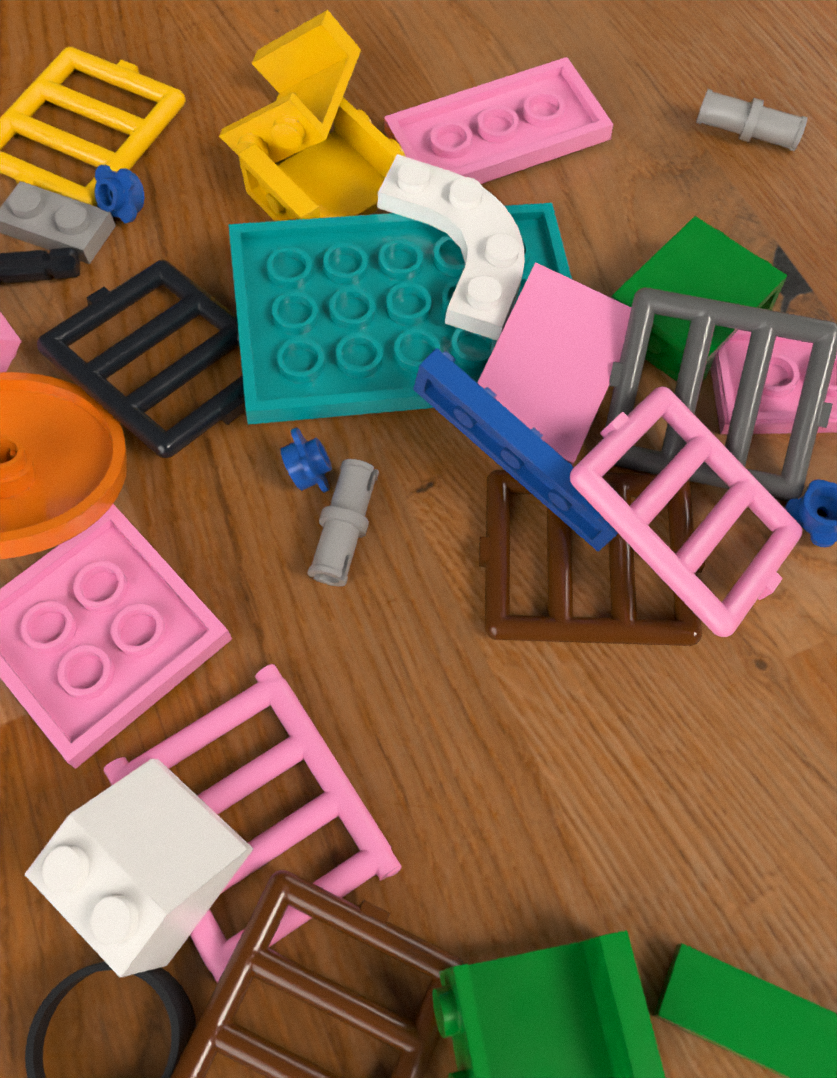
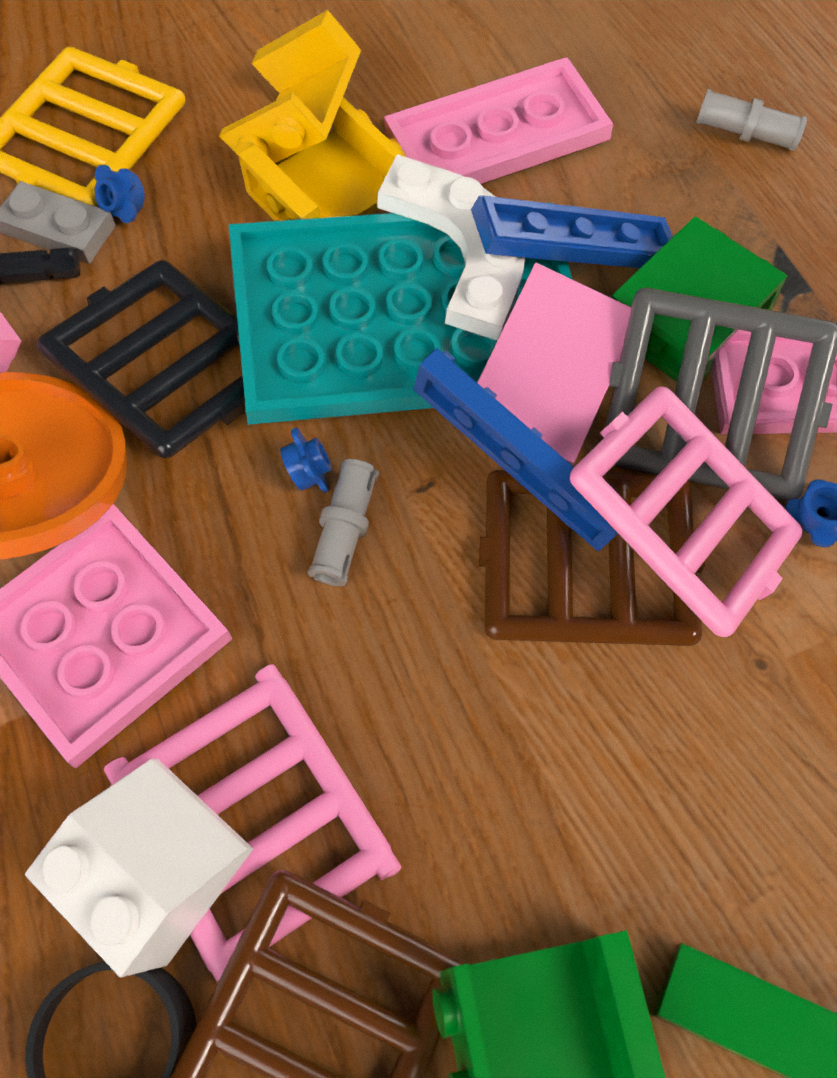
none -> blue tile [471,195,673,268]

